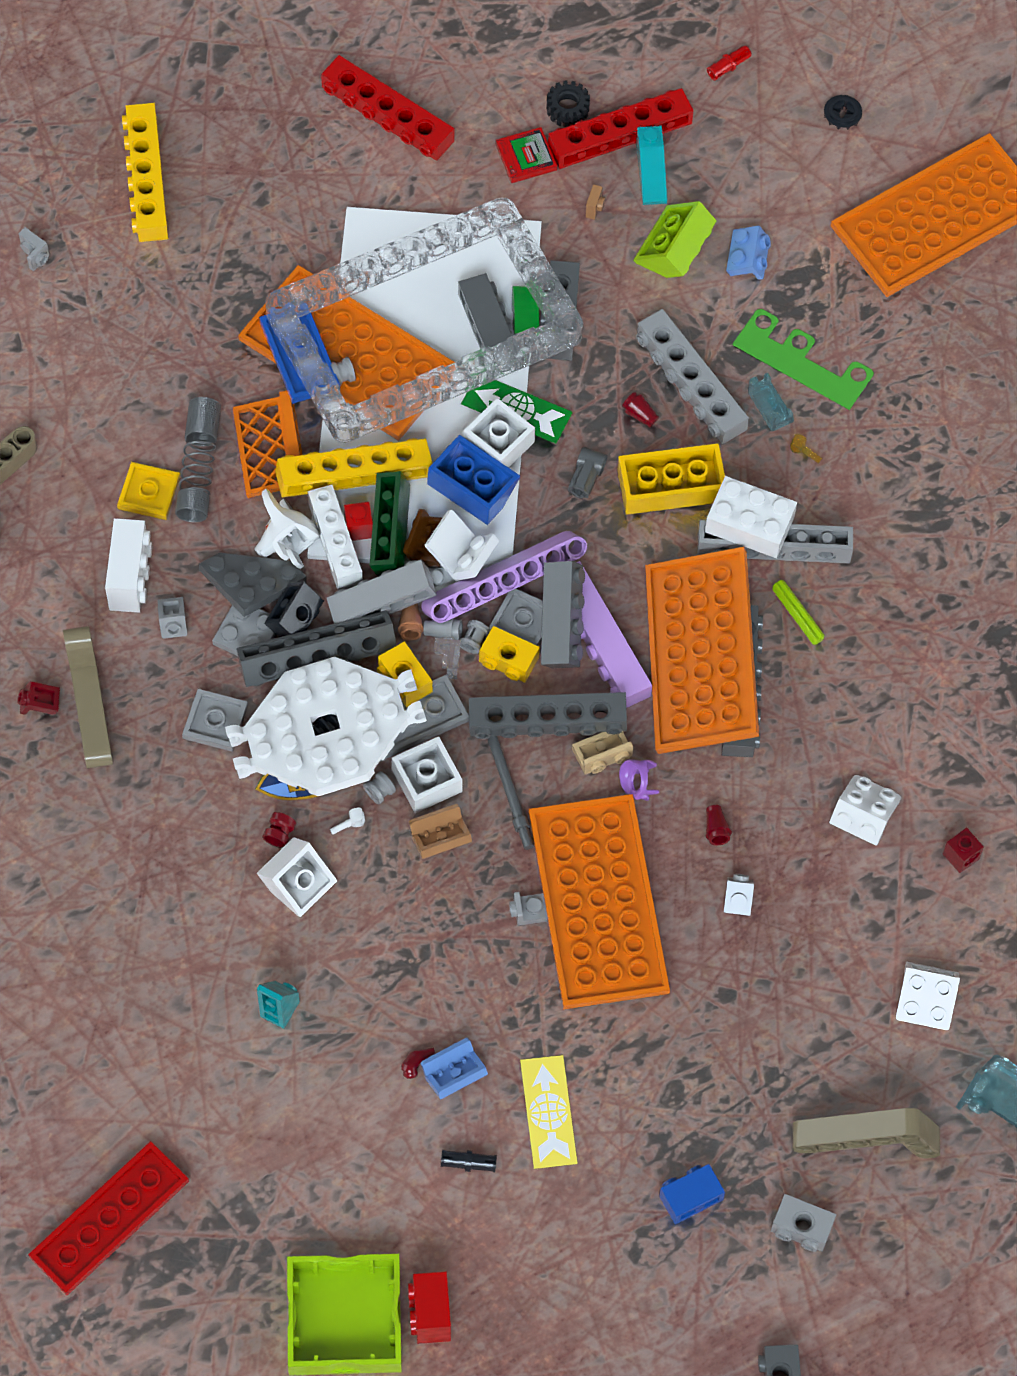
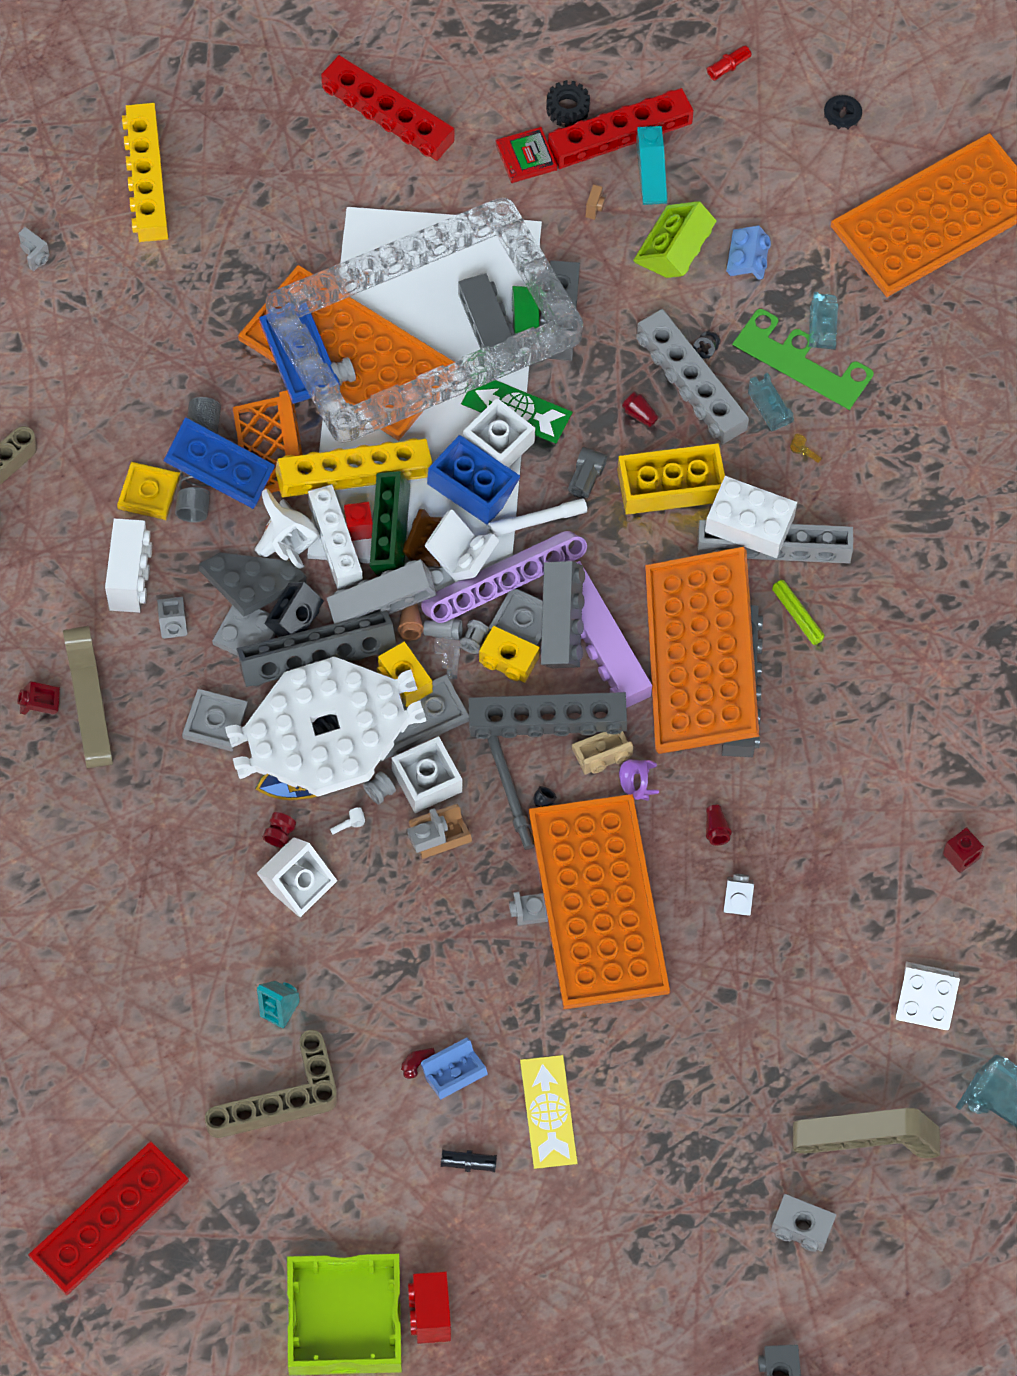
blue brick [659,1164,725,1224] -> none
white bracket [829,775,901,846] -> none
none -> blue plate [163,417,275,509]
none -> dark tan beam [205,1030,337,1138]
none -> light grey bracket [407,808,448,853]
none -> white piece [488,498,587,537]
none -> black hinge [533,786,557,807]
none -> black bush [693,330,721,359]
none -> clear light blue hinge [808,292,838,350]

